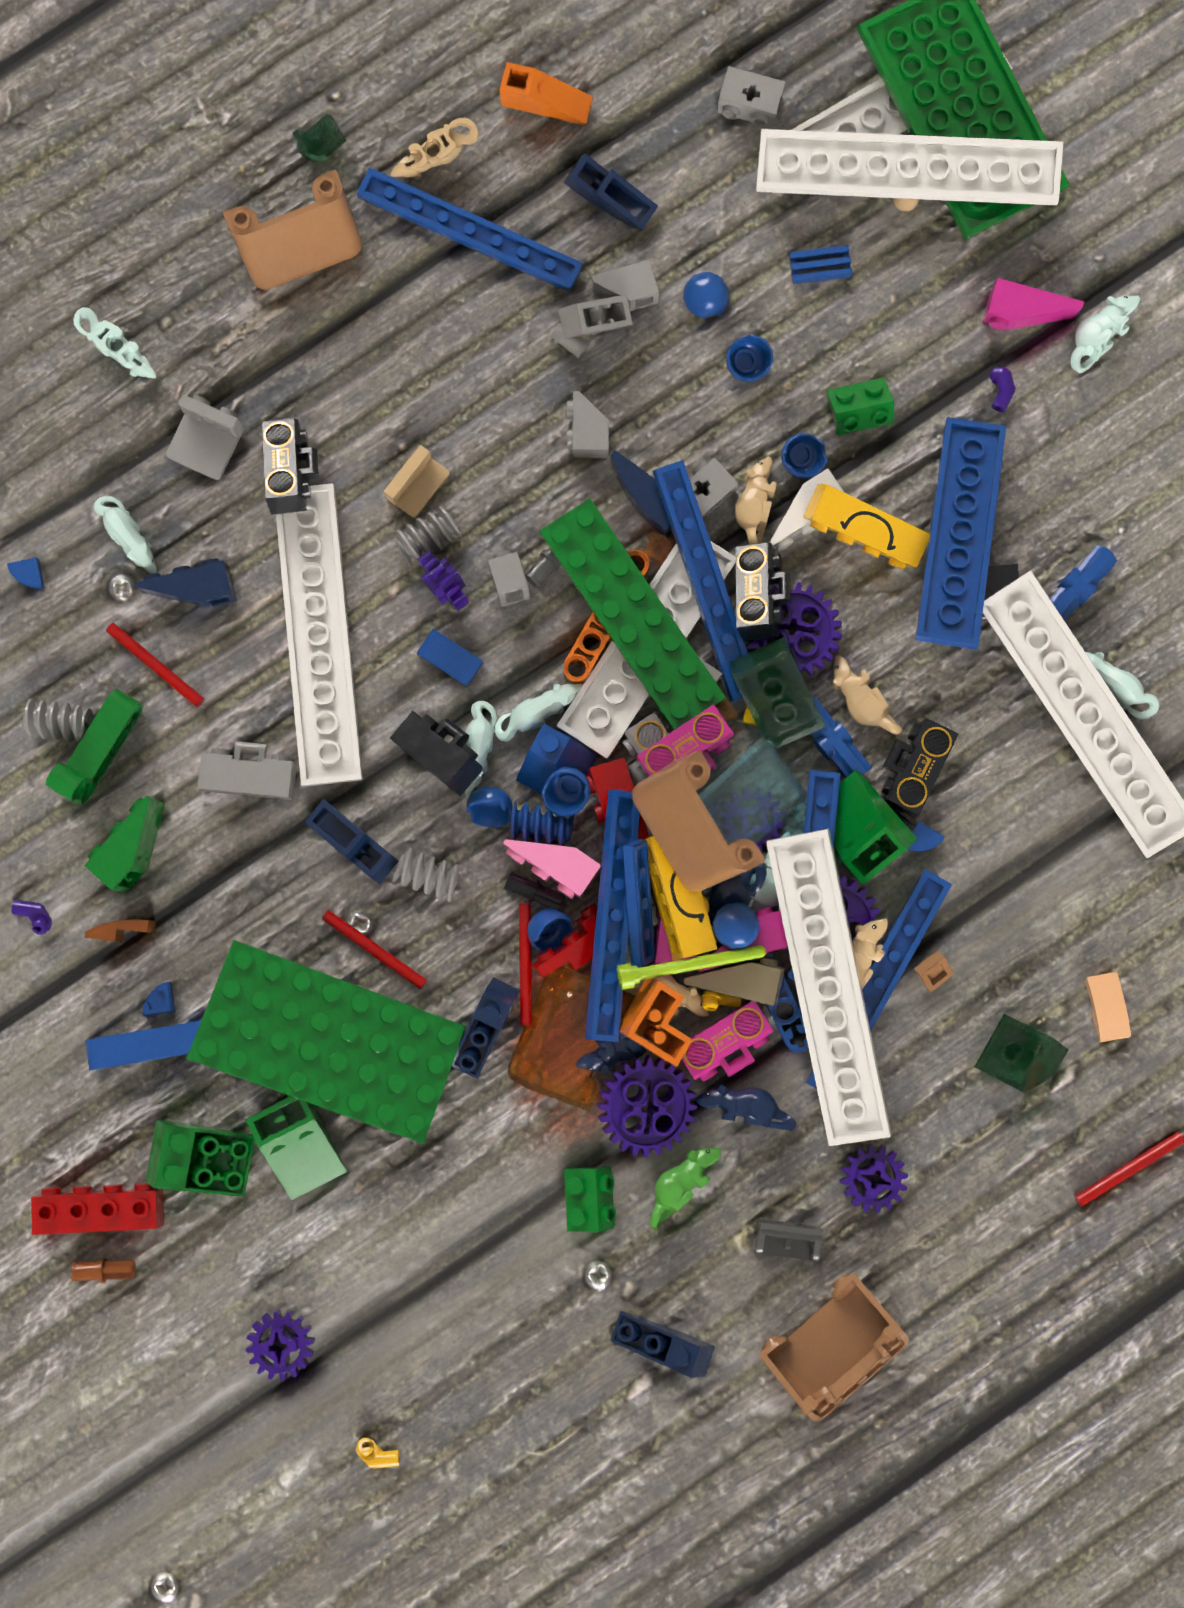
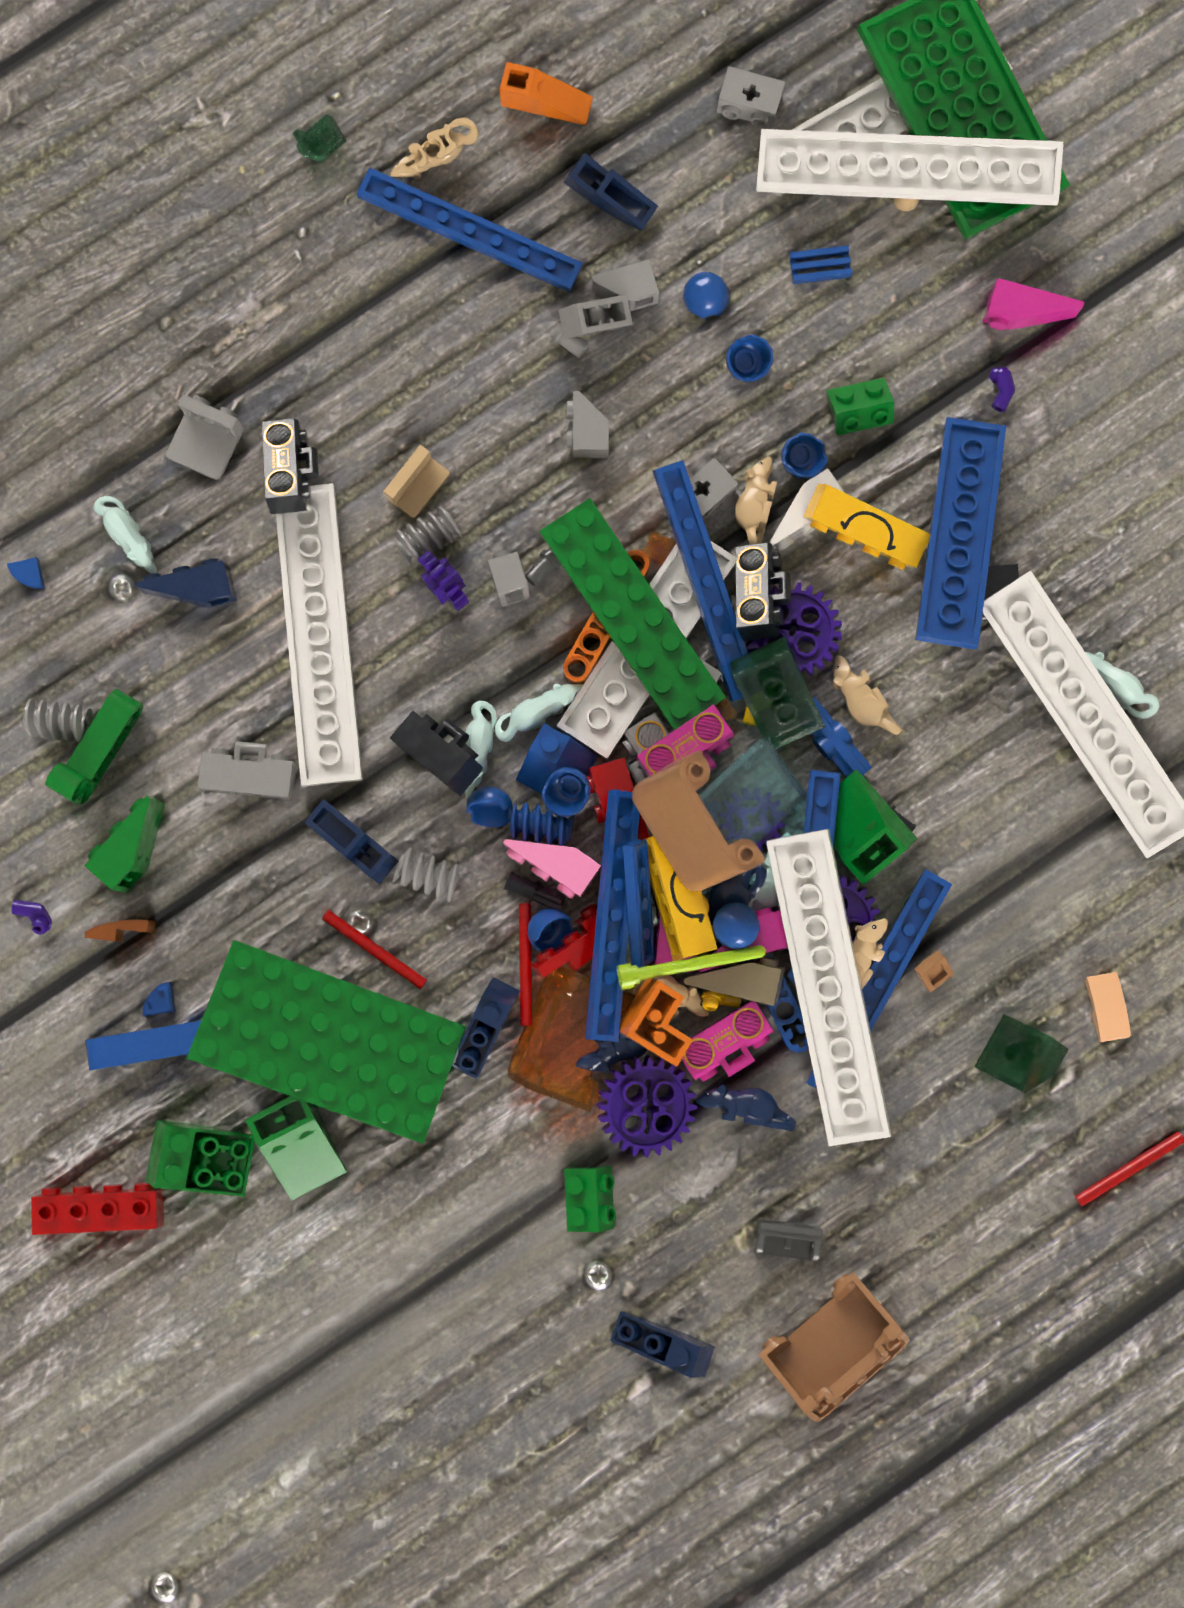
dark orange axle [71,1258,136,1283] -> none
light aqua animal [73,307,156,379] -> none
red bar [106,623,205,707] -> none
medium nougat windscreen [222,169,362,290] -> none
dark purple gear [245,1309,315,1381] -> none
yellow arm [356,1437,400,1469] -> none
blue tile [417,628,484,687] -> none
dark blue slope [611,450,672,537] -> none
bright green animal [649,1148,722,1230] -> none
dark purple gear [839,1144,908,1213] -> none
black piece [881,718,959,818] -> none
blue tile [907,821,945,852] -> none
blue piece [1049,544,1118,621] -> none
light aqua animal [1071,296,1140,373] -> none

